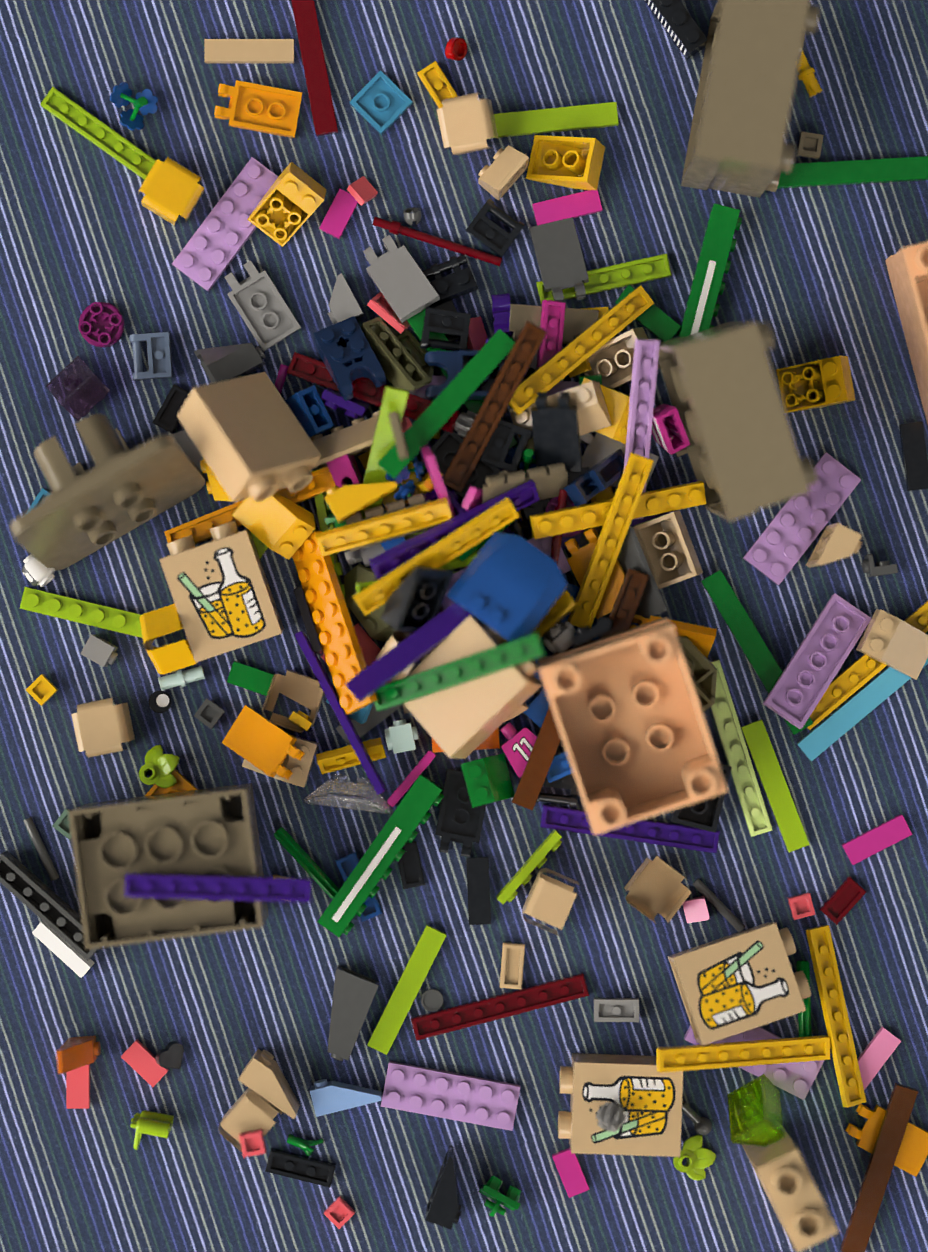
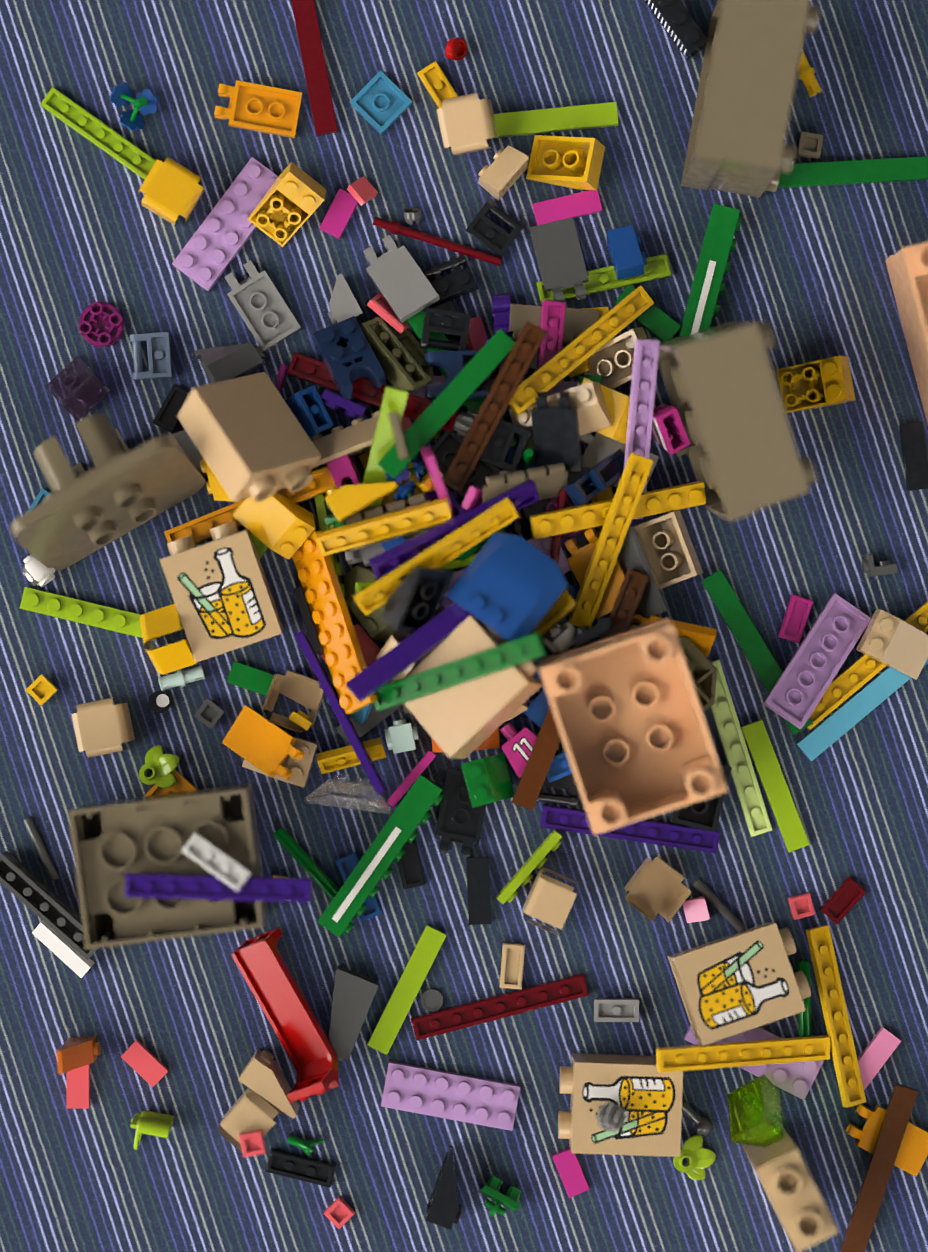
sand green plate [52,808,72,840] -> none
light grey brick [80,634,118,667] -> none
black tile [155,1041,184,1069] -> none
tan tile [204,39,294,63] -> none
light blue slope [310,1079,382,1117] -> none
lavender plate [743,452,861,585] -> none
tan slope [806,523,862,568] -> none
dark pink tile [842,814,913,865] -> none
none -> white tile [181,832,252,892]
none -> red panel [231,927,339,1103]
none -> blue brick [606,225,647,280]
none -> dark pink tile [777,594,814,644]

